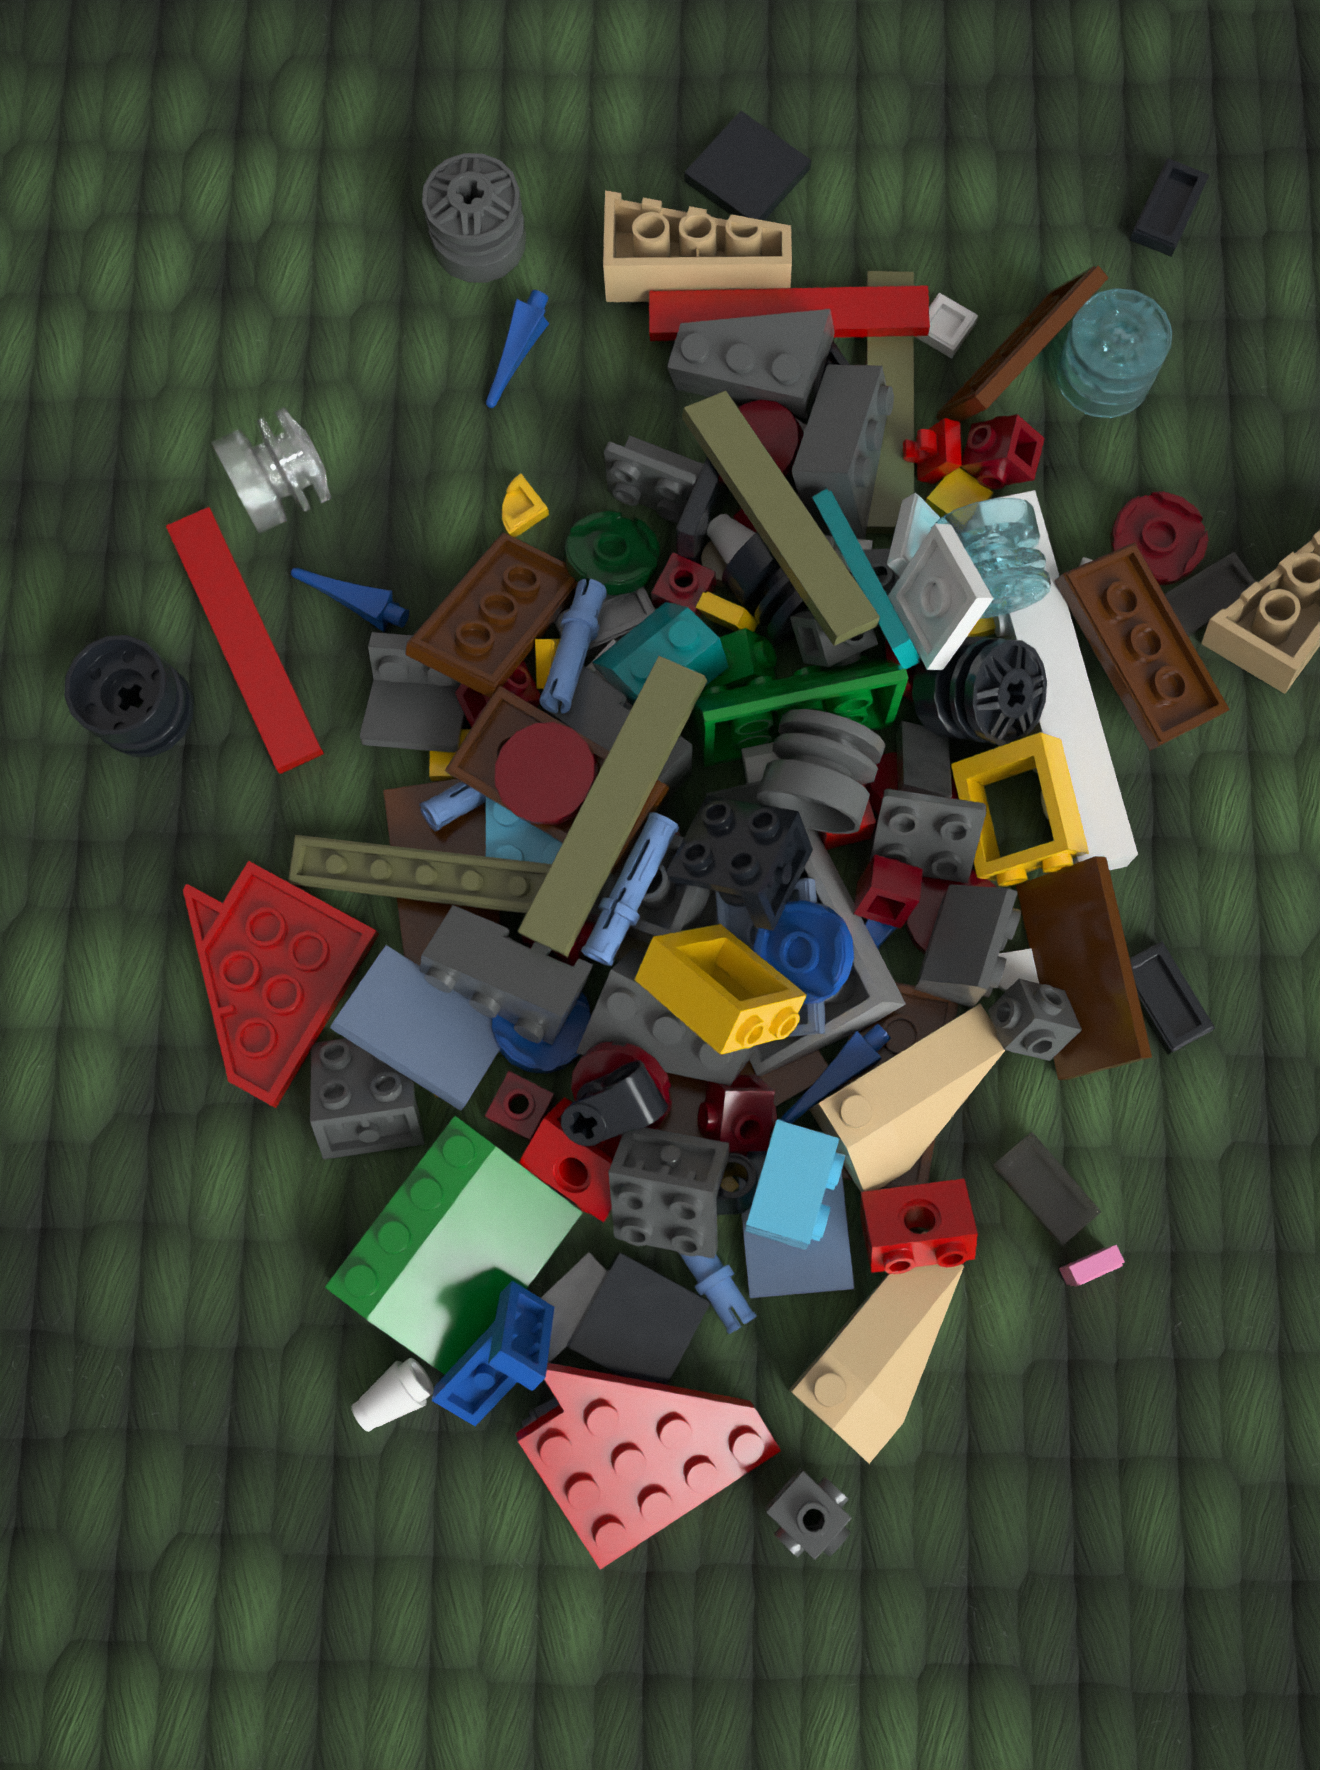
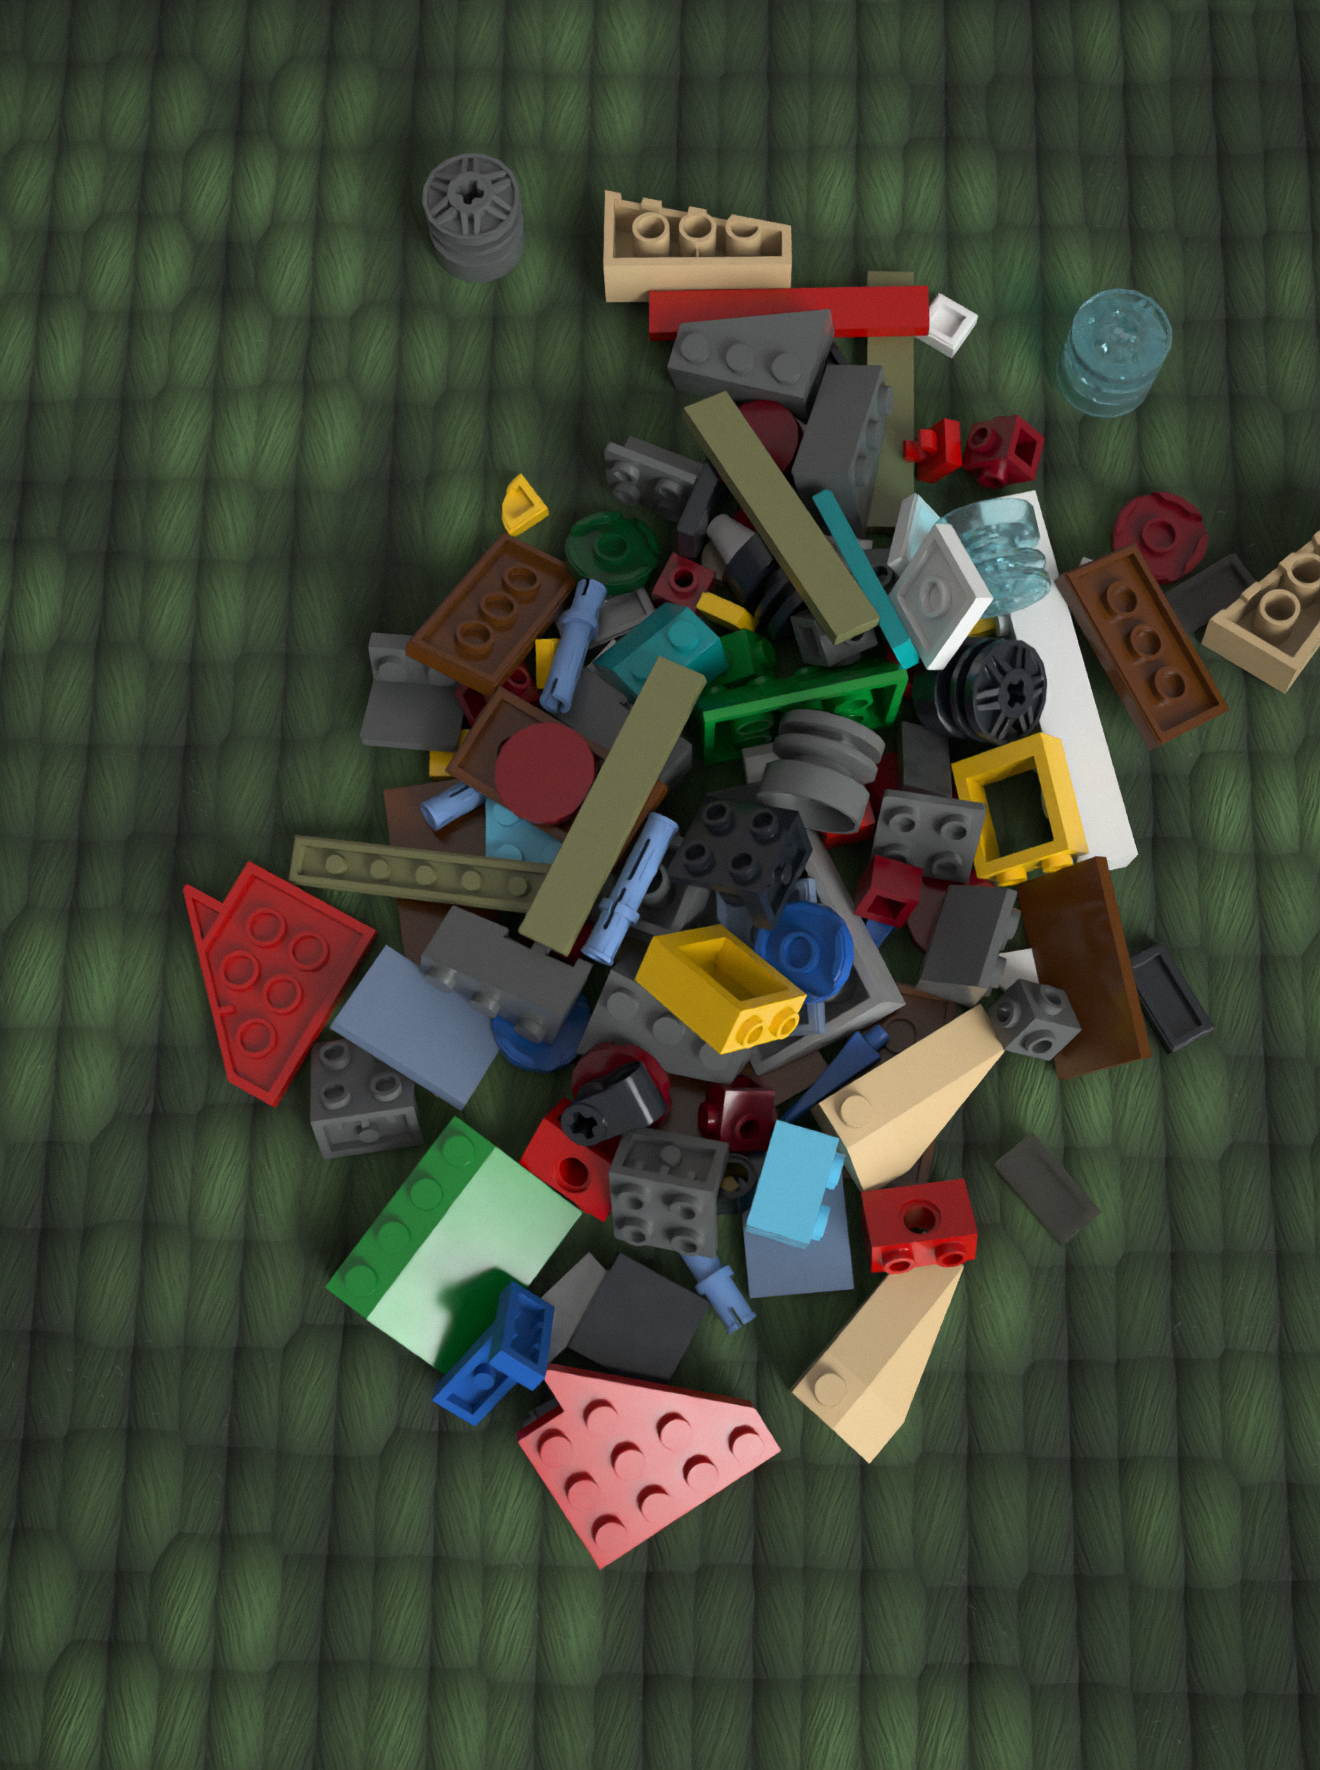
black wheel [64,635,194,757] -> none
red tile [166,507,324,774] -> none
clear wheel [211,407,332,534] -> none
blue piece [291,568,409,632] -> none
white cone [352,1358,434,1432] -> none
dark red plate [485,1071,557,1142] -> none
blue piece [486,290,549,408] -> none
black tile [684,111,811,221] -> none
dark grey brick [764,1468,852,1560] -> none
yellow tile [926,467,993,533] -> none
reddish brown tile [936,266,1109,422] -> none
bright pink tile [1059,1245,1125,1286] -> none
black tile [1130,158,1209,257] -> none

